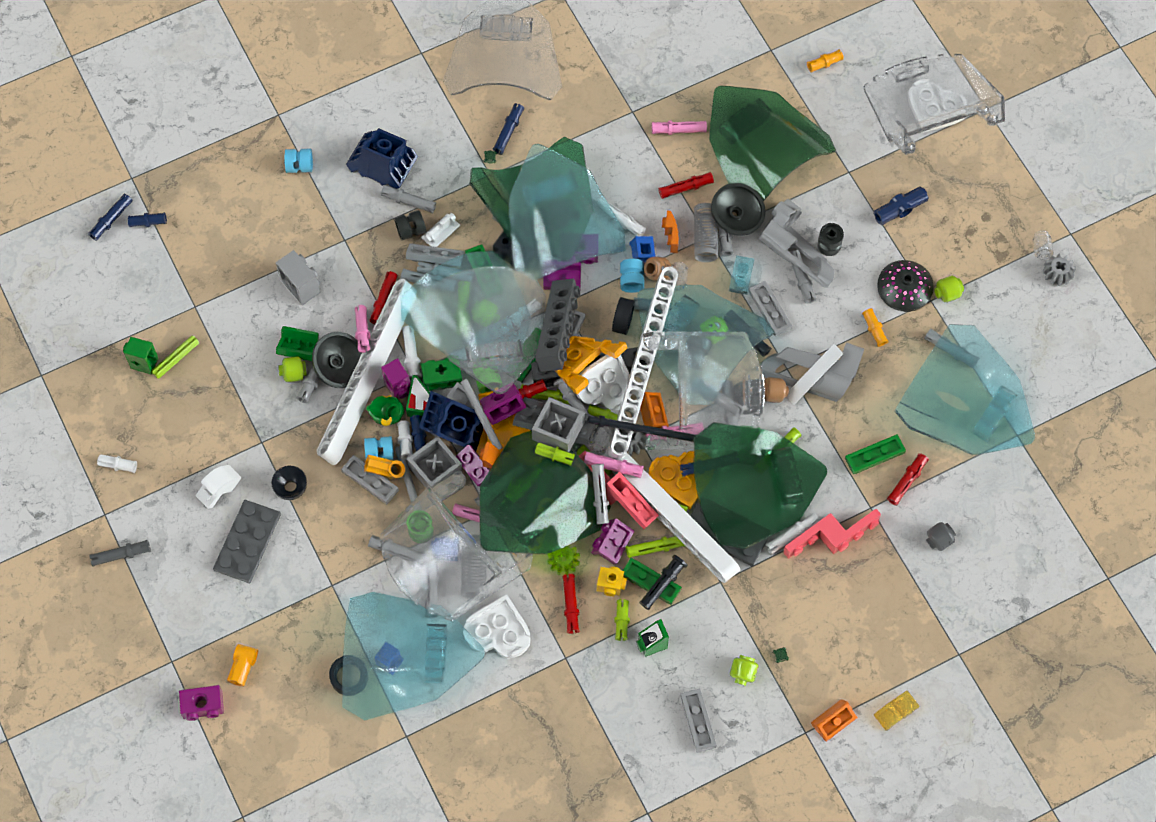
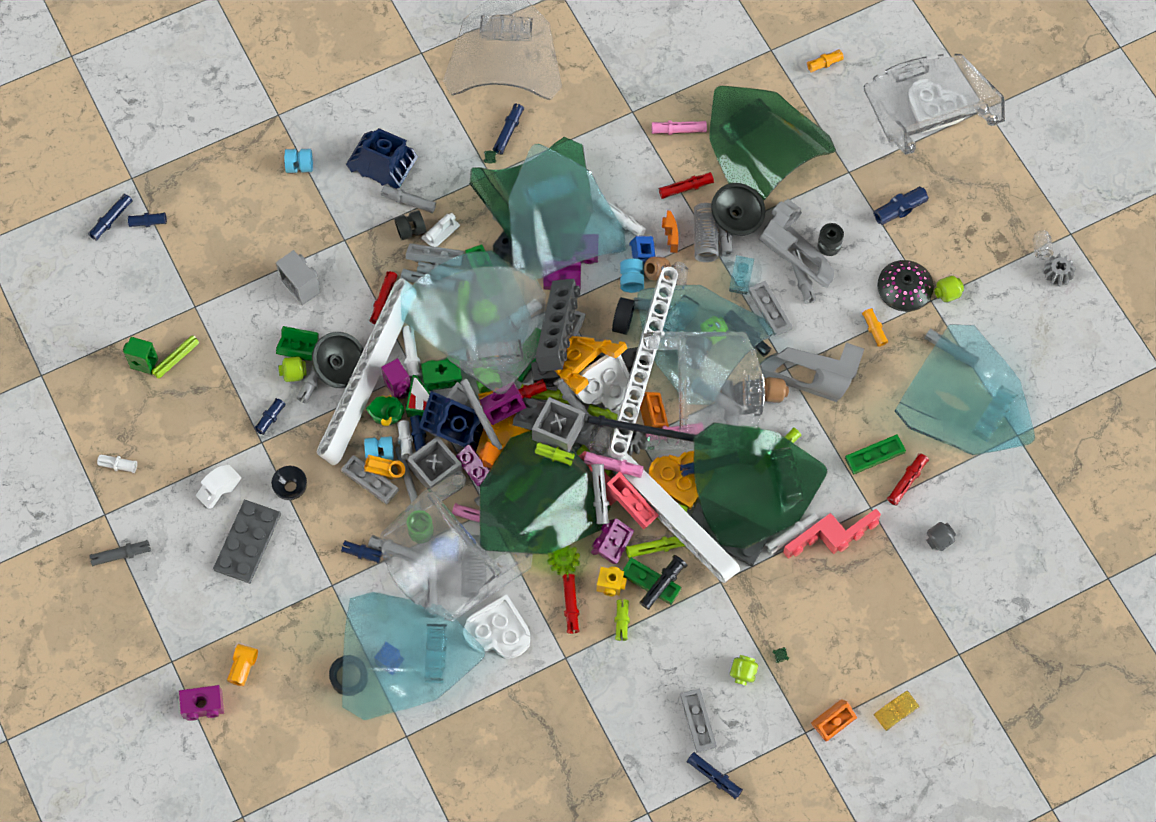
bright pink pin [355,305,370,353] -> none
green slope [636,619,669,657] -> none
white sticker [787,344,843,405] -> none
none -> dark blue pin [254,398,286,435]
none -> dark blue pin [341,540,383,563]
none -> dark blue pin [687,752,743,800]

